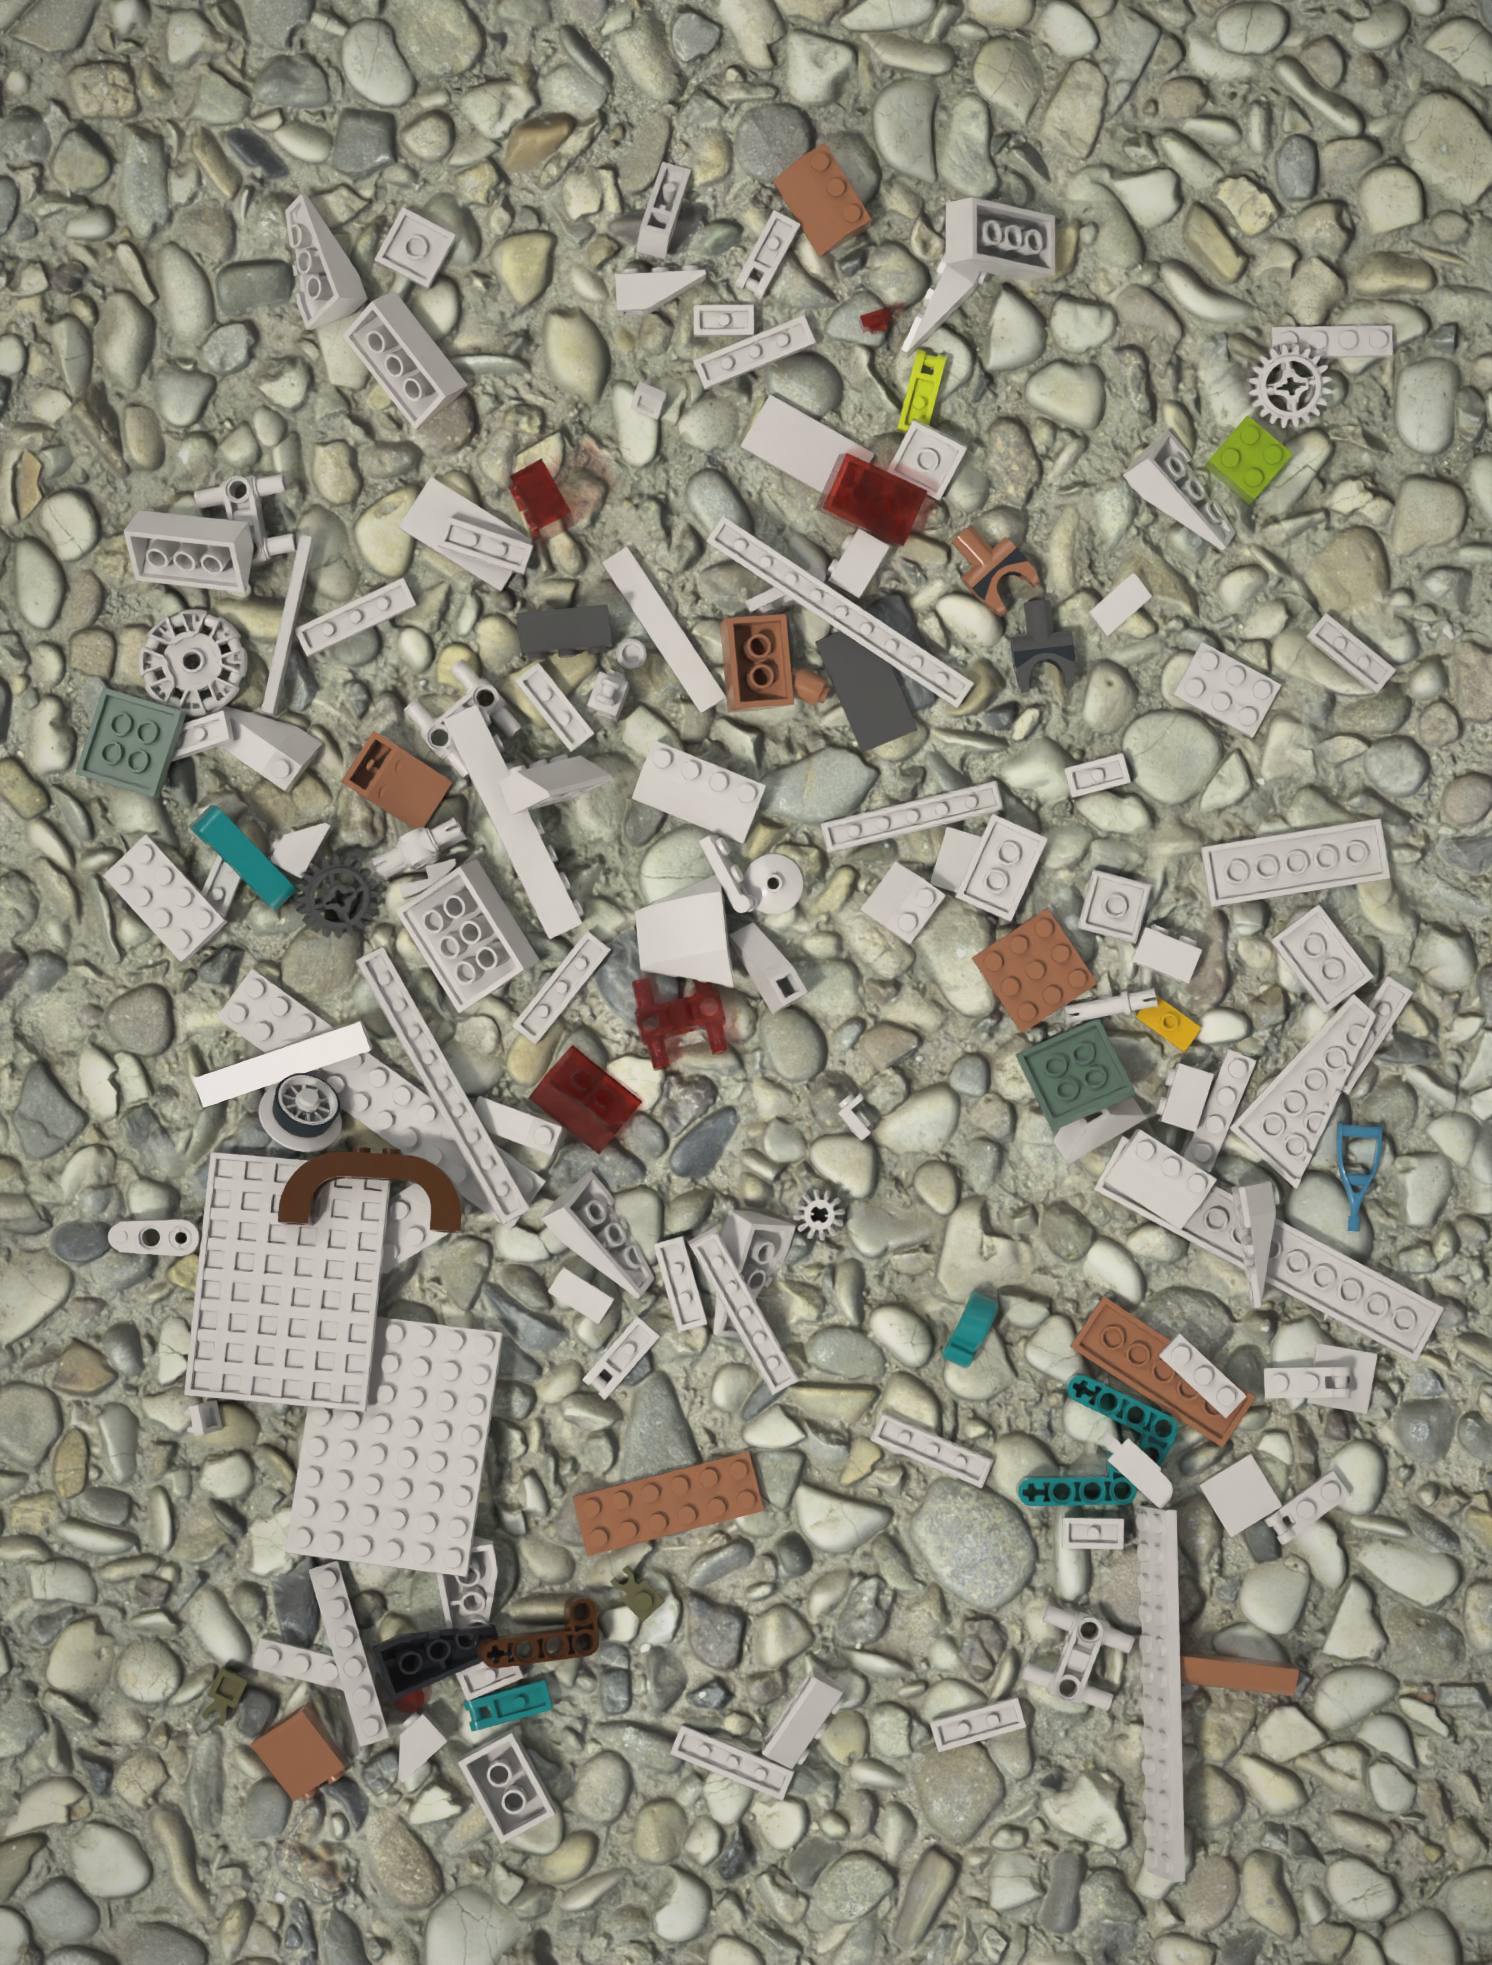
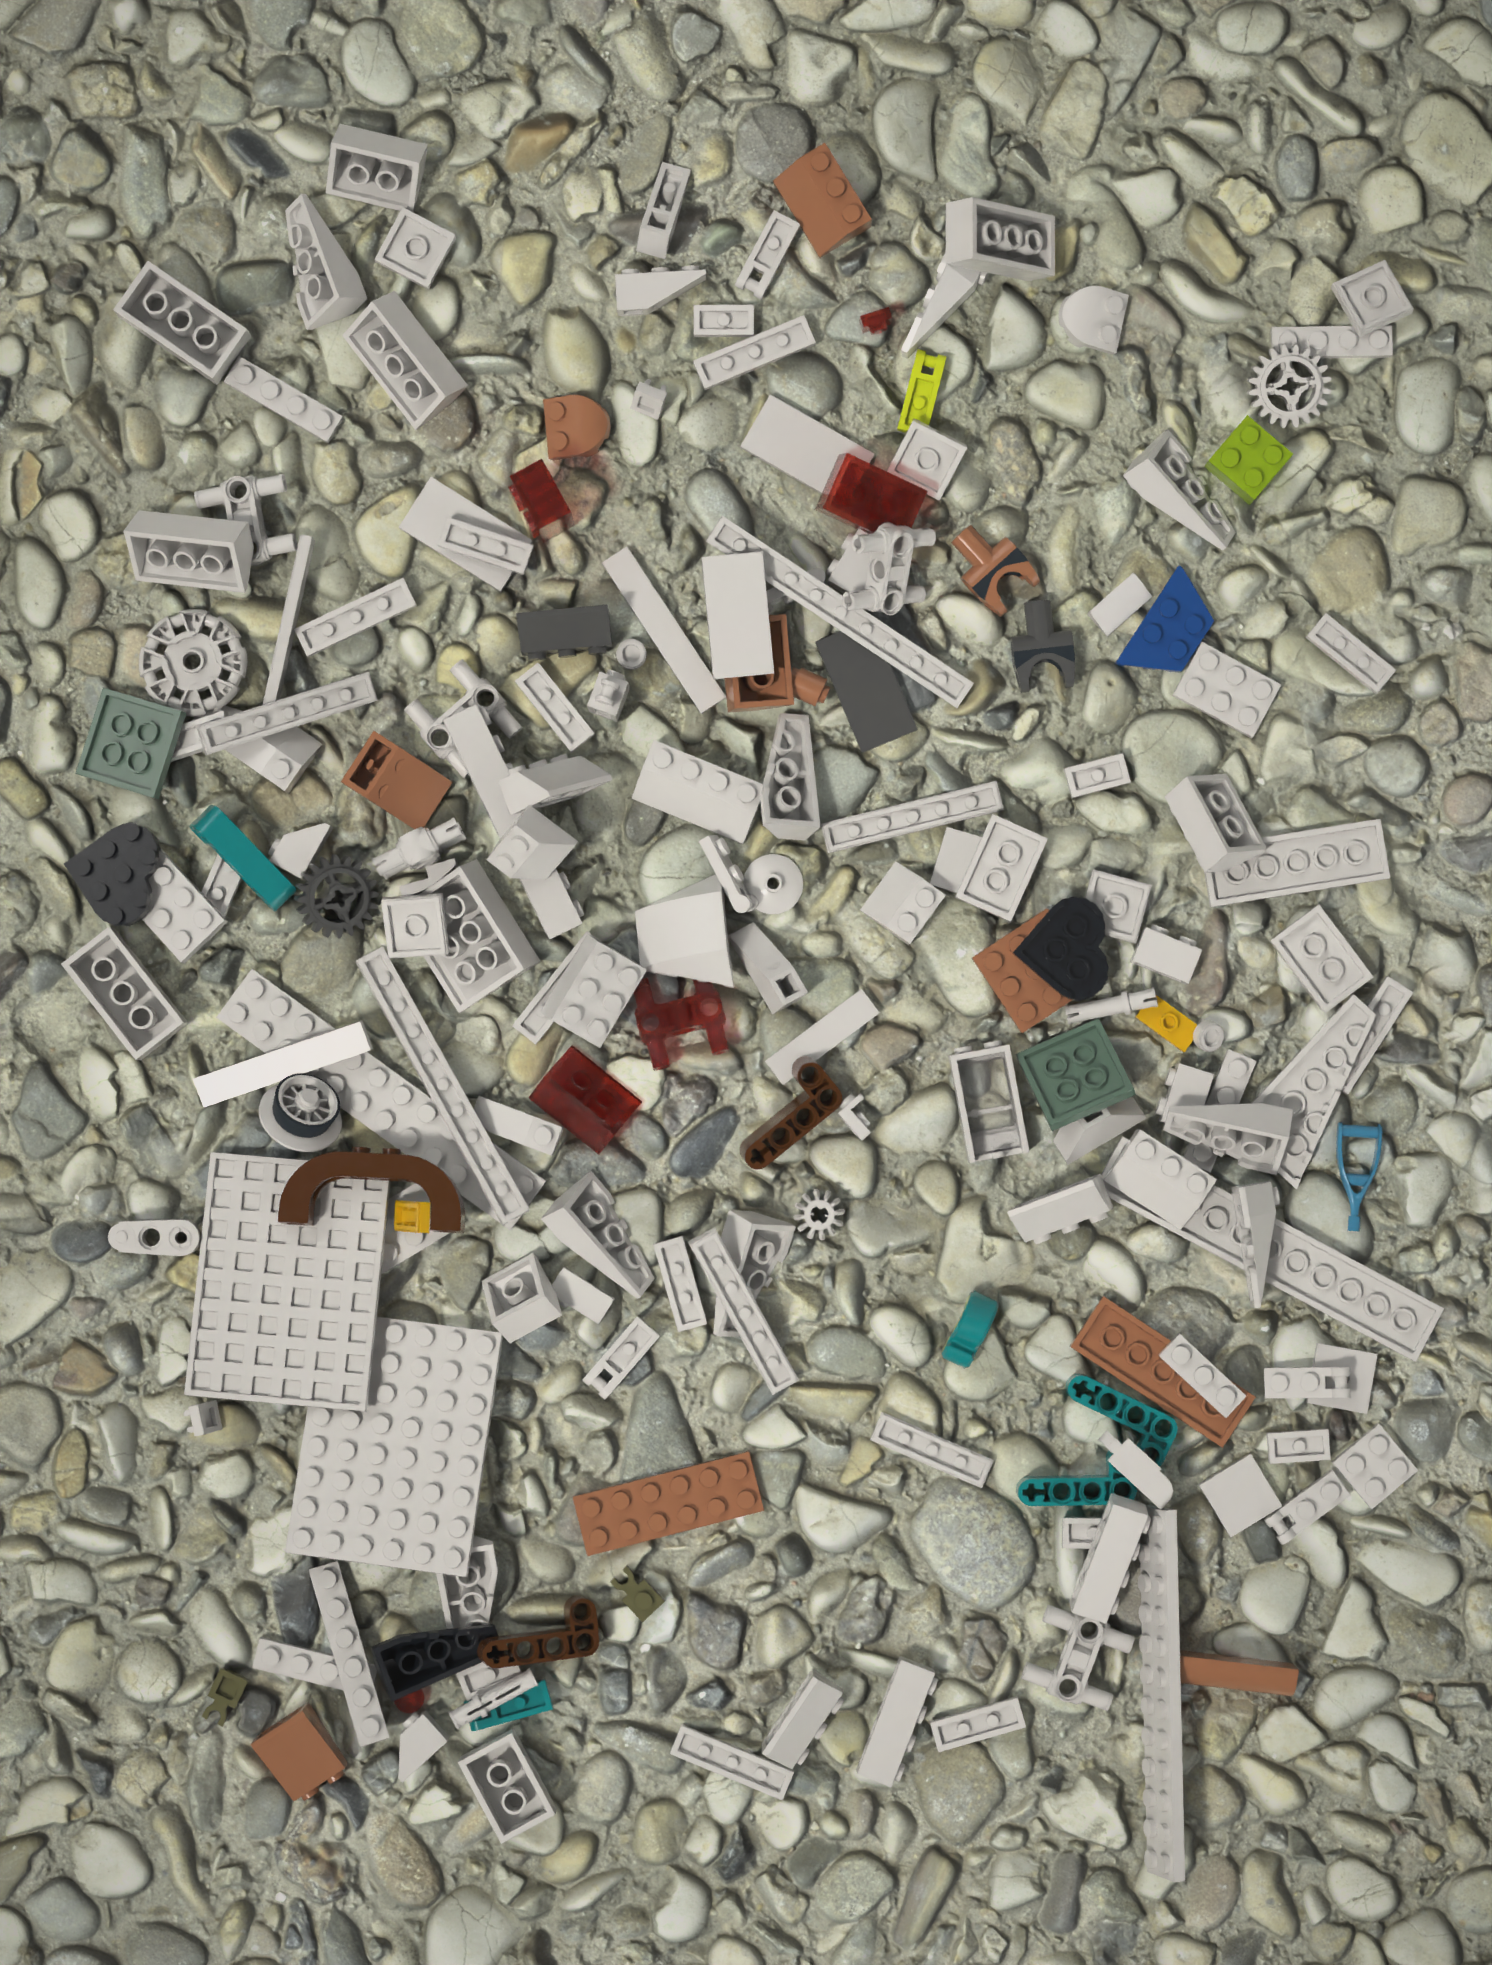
none -> white brick [61,927,188,1061]
none -> black plate [64,822,161,926]
none -> white brick [113,261,251,385]
none -> white tile [196,672,378,755]
none -> white plate [224,356,344,444]
none -> white slope [326,124,428,213]
none -> white tile [381,893,450,958]
none -> yellow plate [394,1200,430,1233]
none -> white pin [448,1668,538,1729]
none -> white slope [482,1253,562,1343]
none -> white slope [486,805,578,879]
none -> white brick [541,934,647,1048]
none -> nougat slope [543,395,611,461]
none -> white tile [701,551,774,679]
none -> reddish brown beam [739,1056,842,1170]
none -> white wedge [760,713,821,840]
none -> white tile [765,989,880,1085]
none -> white piece [842,522,936,615]
none -> white brick [856,1656,938,1787]
none -> clear door [948,1040,1029,1163]
none -> white slope [1007,1174,1113,1244]
none -> black plate [1012,897,1109,1001]
none -> white slope [1059,286,1129,354]
none -> white brick [1069,1493,1151,1624]
none -> blue wing [1115,565,1214,673]
none -> white wedge [1163,1103,1293,1175]
none -> white slope [1165,774,1267,873]
none -> white tile [1193,1020,1224,1052]
none -> white plate [1266,1428,1331,1464]
none -> white tile [1331,260,1414,337]
none -> white plate [1331,1423,1418,1509]

